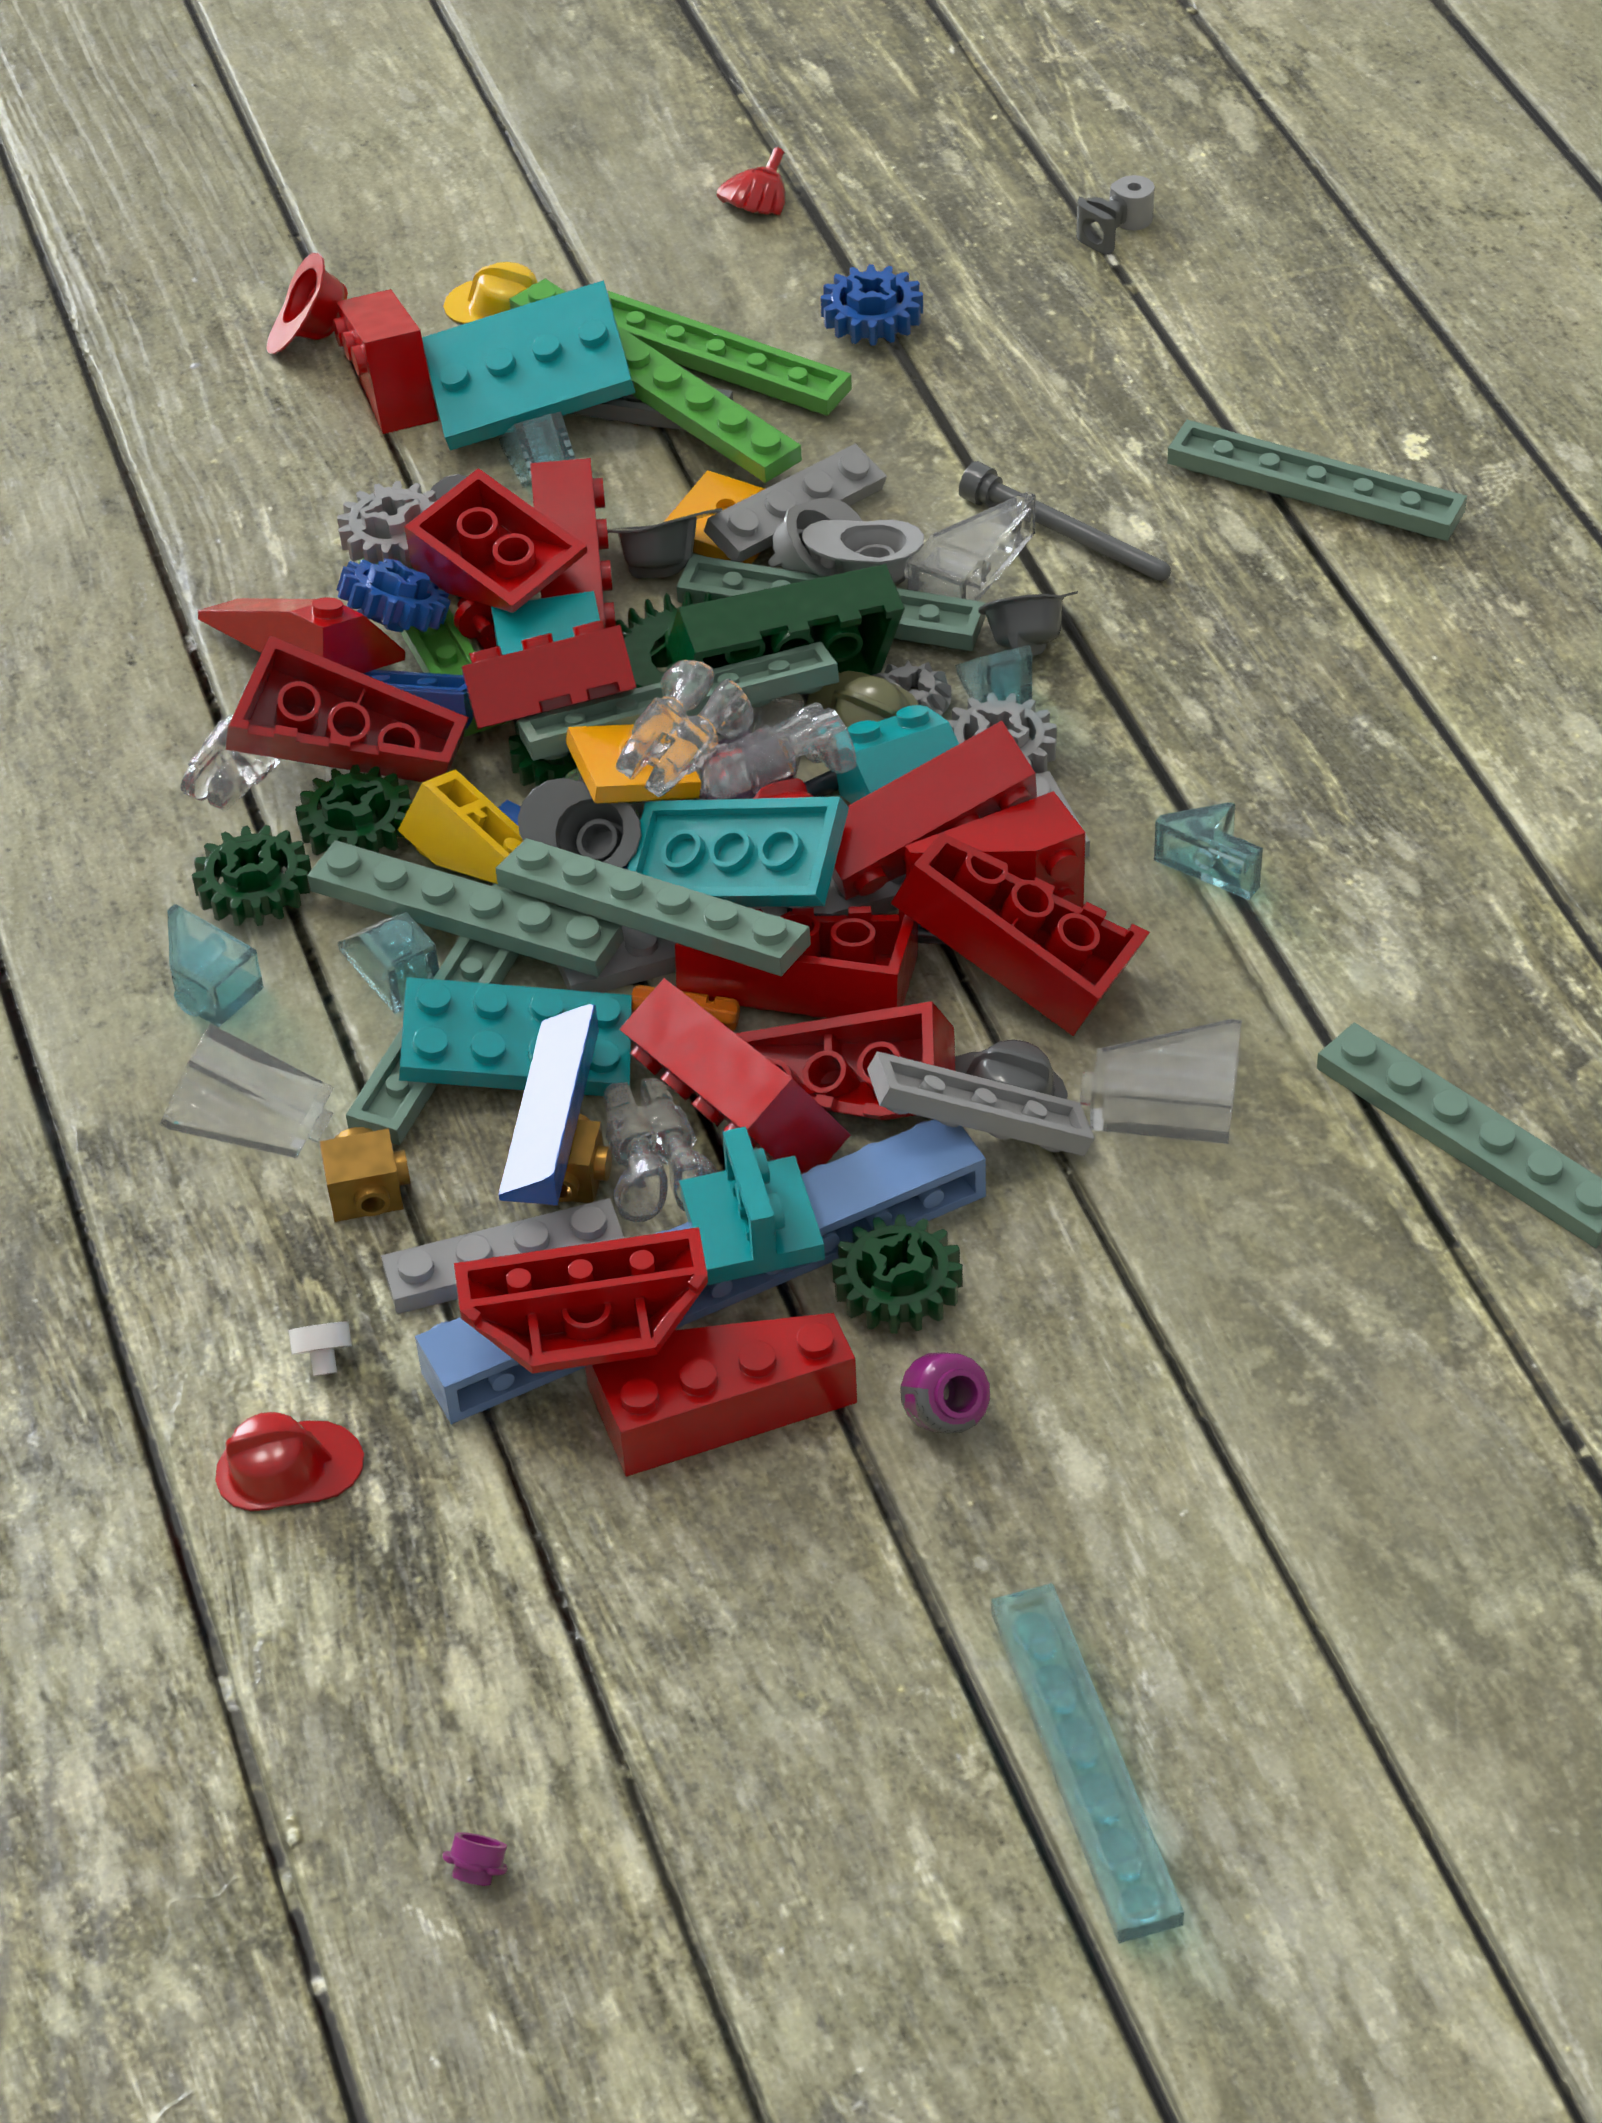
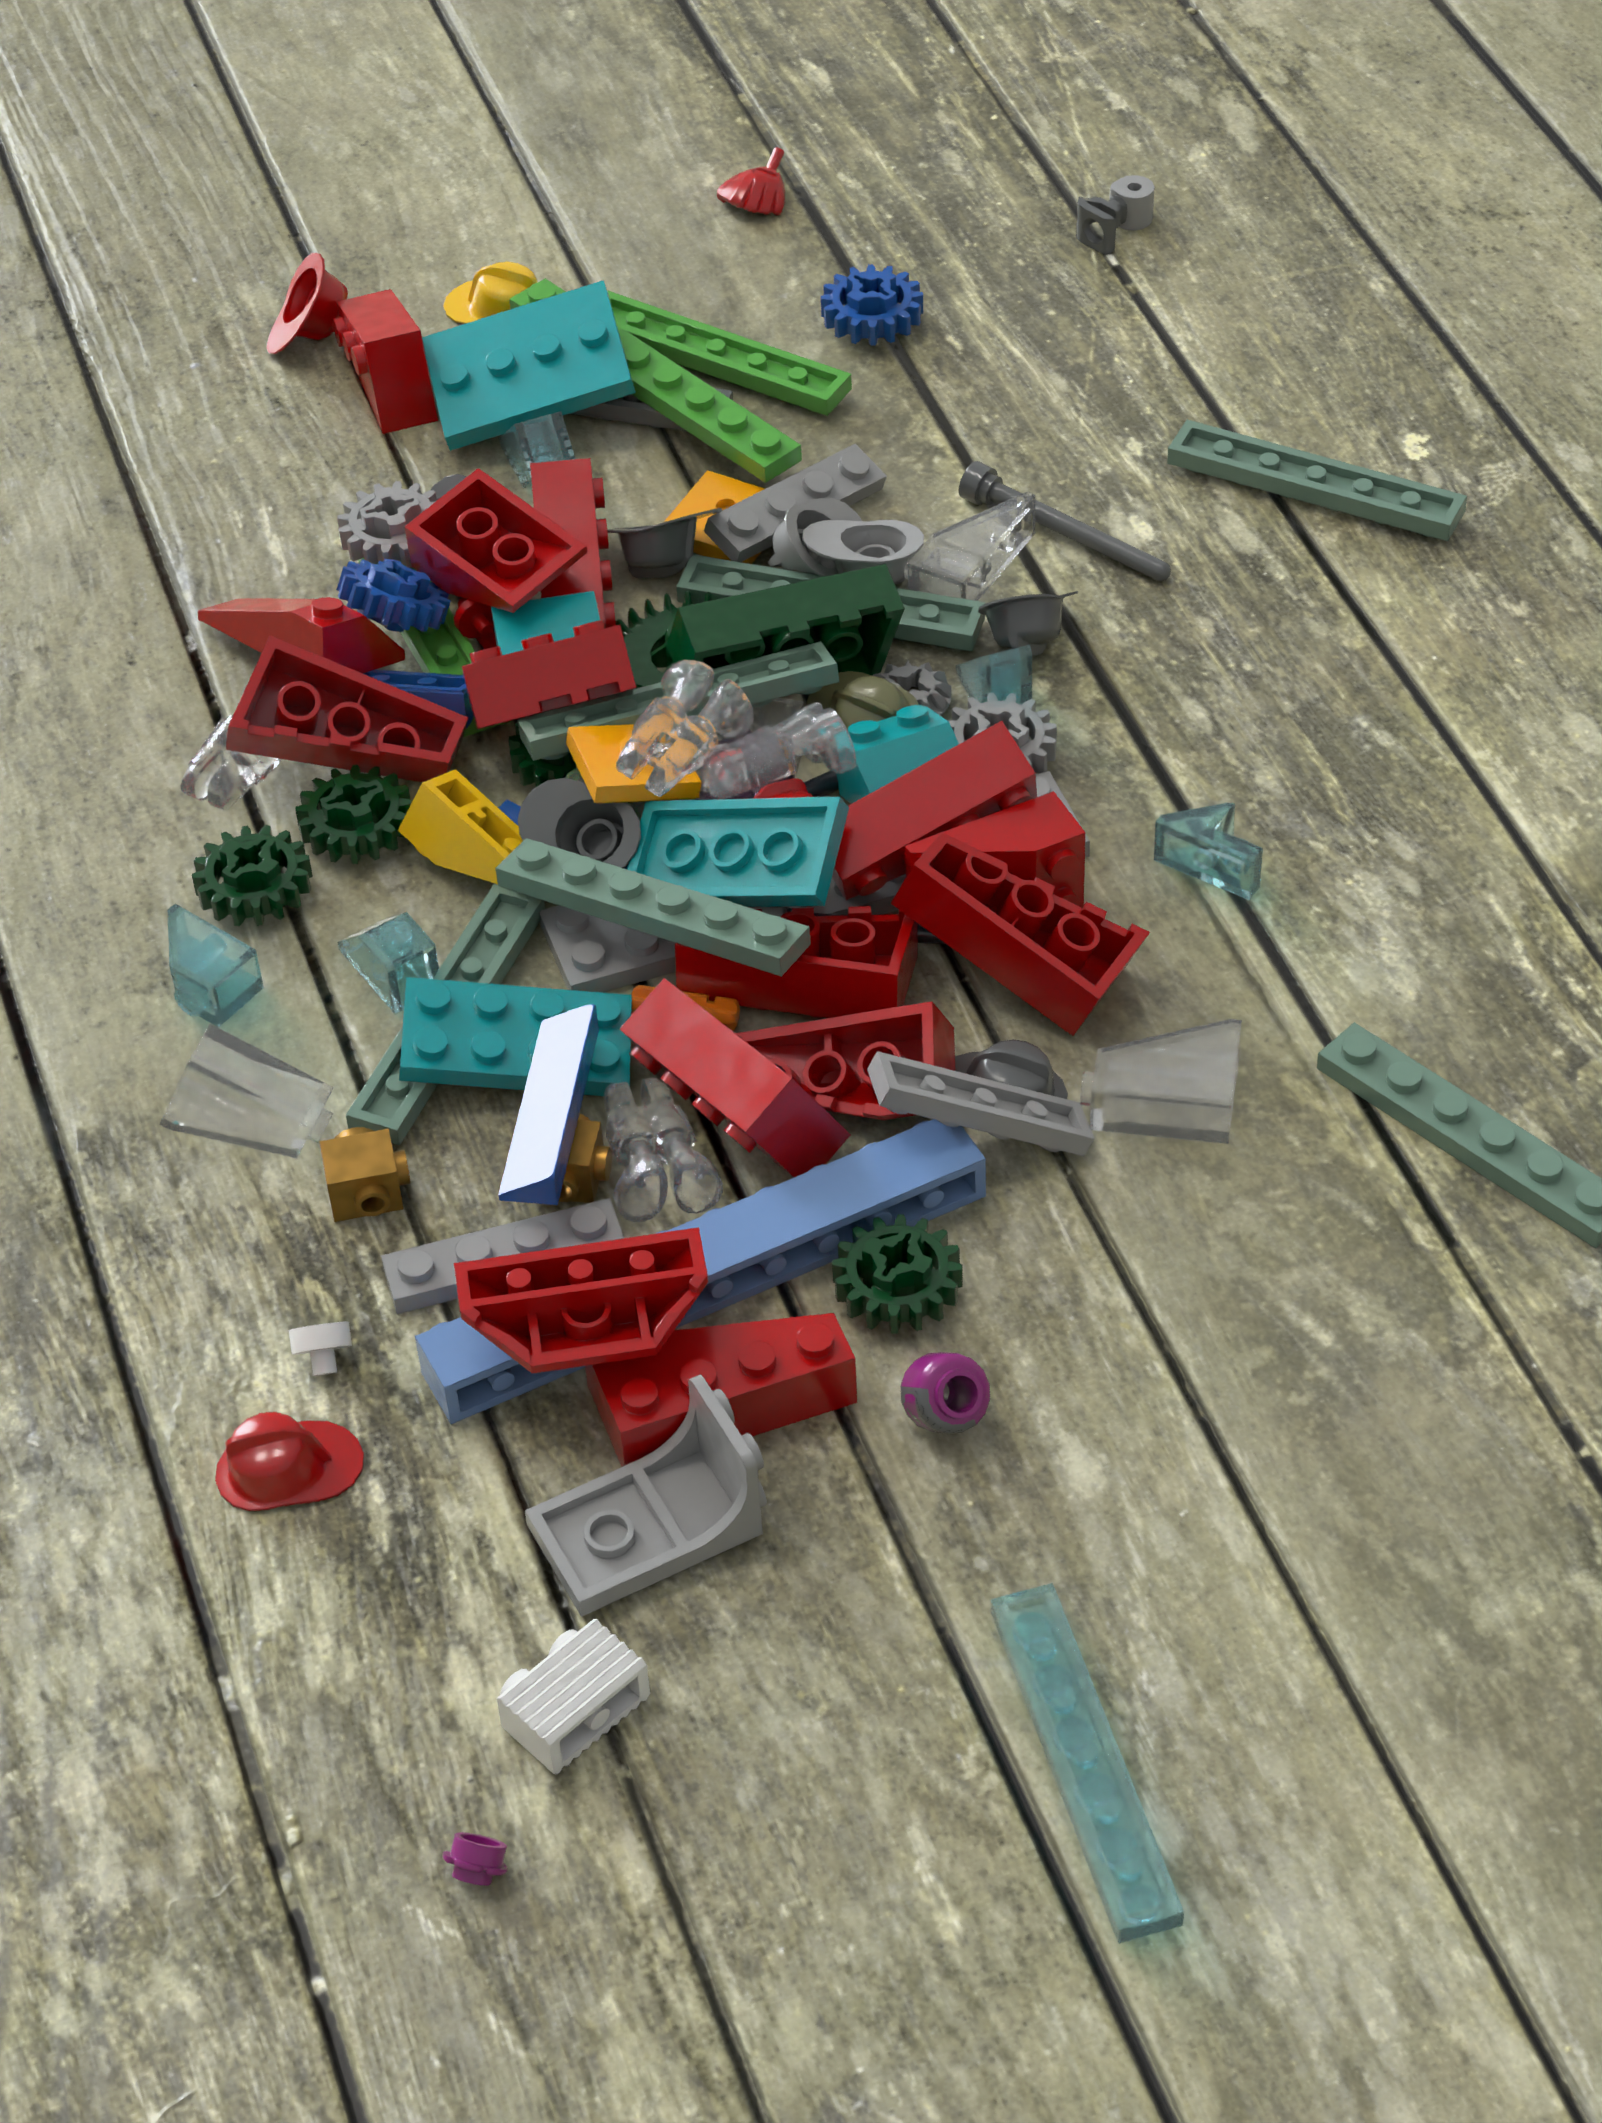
sand green plate [307,840,624,977] -> none
teal bracket [679,1126,825,1285] -> none
none -> white brick [497,1619,650,1774]
none -> light grey bracket [525,1375,767,1617]

